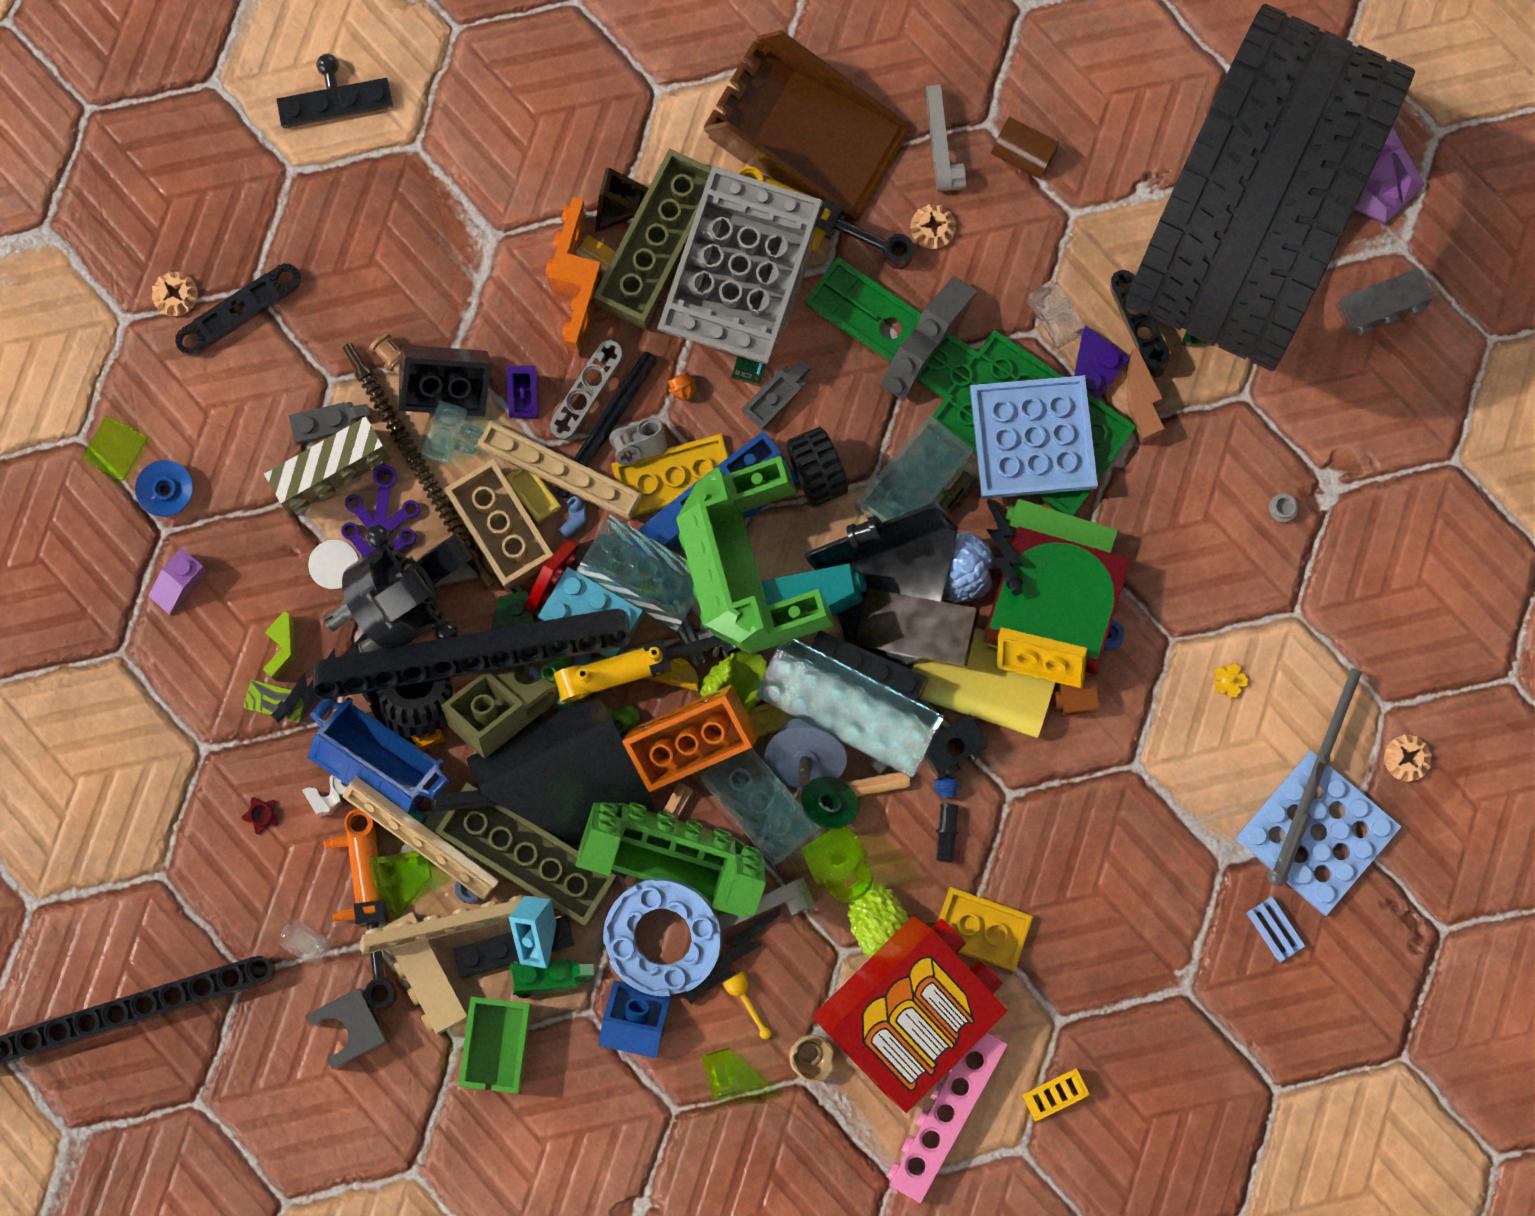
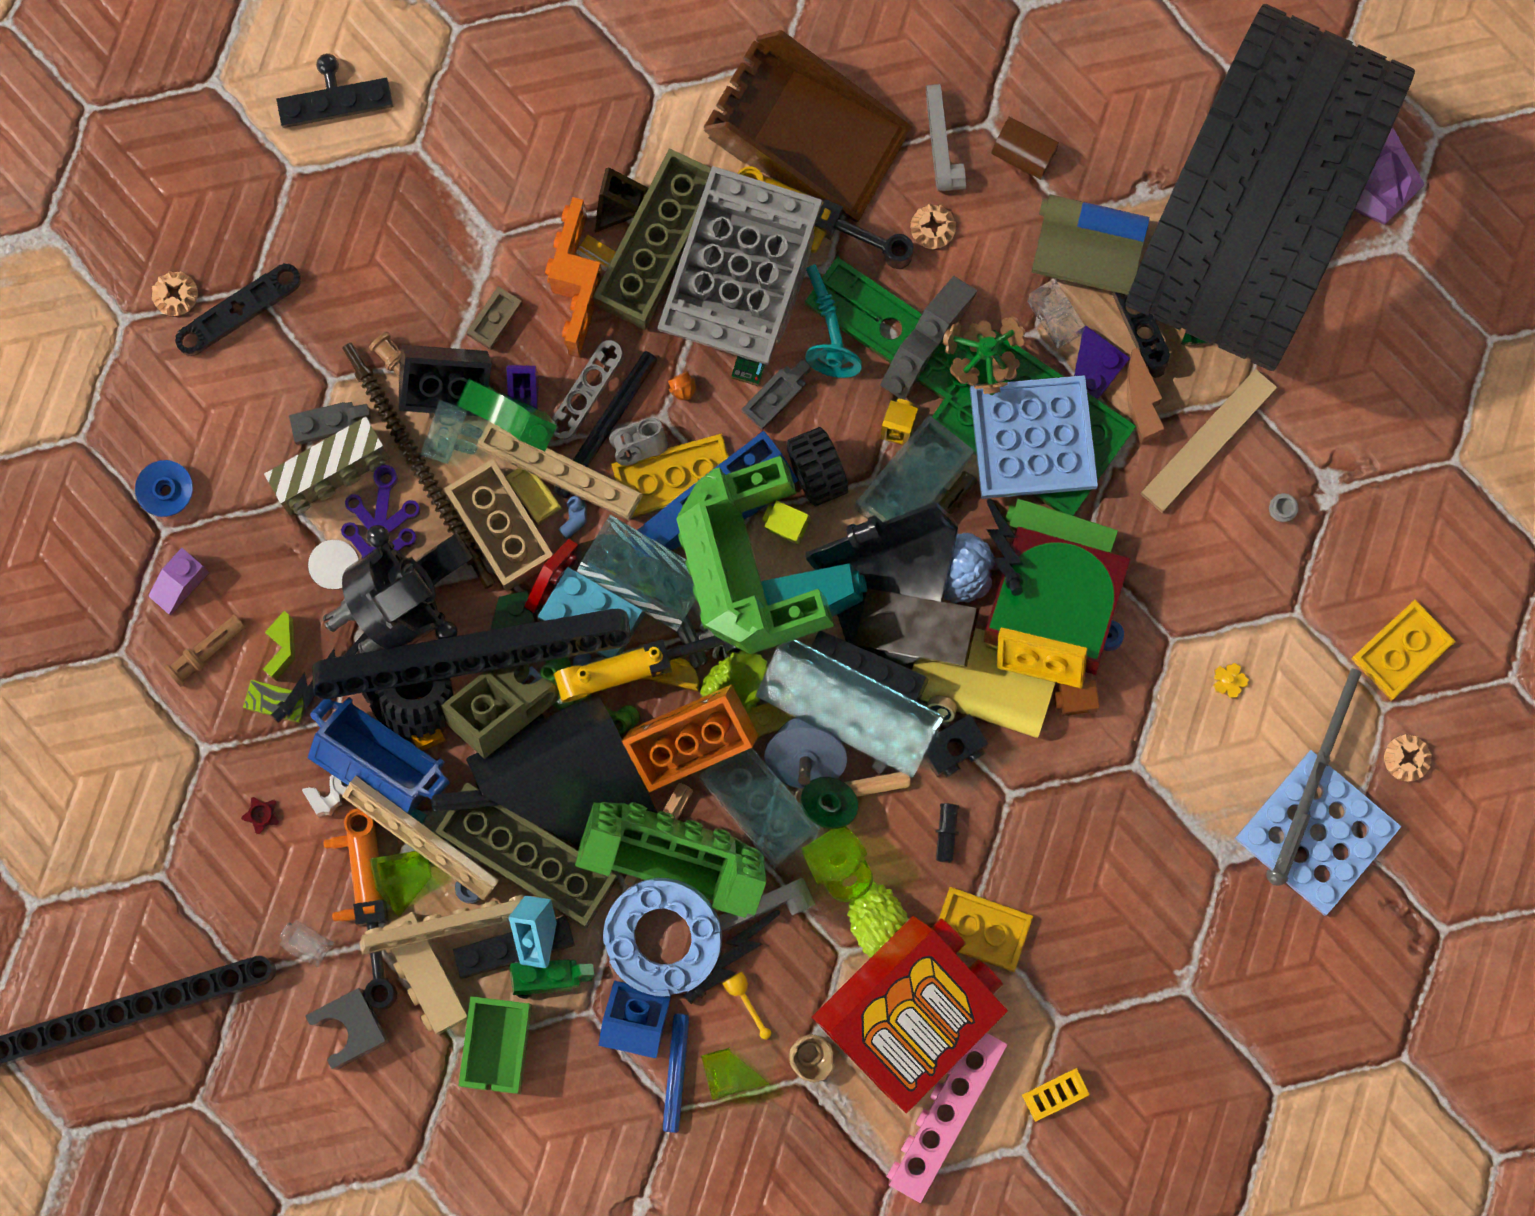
clear neon green piece [81,416,148,481] -> none
blue plate [932,777,961,798] -> none
light blue tile [1246,896,1305,963] -> none
flat silver brick [1335,267,1433,336] -> none
none -> medium nougat pin [164,614,246,687]
none -> green arch [457,379,557,452]
none -> dark tan plate [466,286,523,350]
none -> blue axle [663,1014,689,1133]
none -> neon yellow brick [762,500,811,545]
none -> teal dish [805,264,862,378]
none -> yellow slope [880,399,918,447]
none -> tan tile [926,695,957,722]
none -> medium nougat plant [943,317,1026,396]
none -> olive door [1031,194,1150,295]
none -> tan tile [1141,369,1277,513]
none -> yellow tile [1351,600,1456,701]

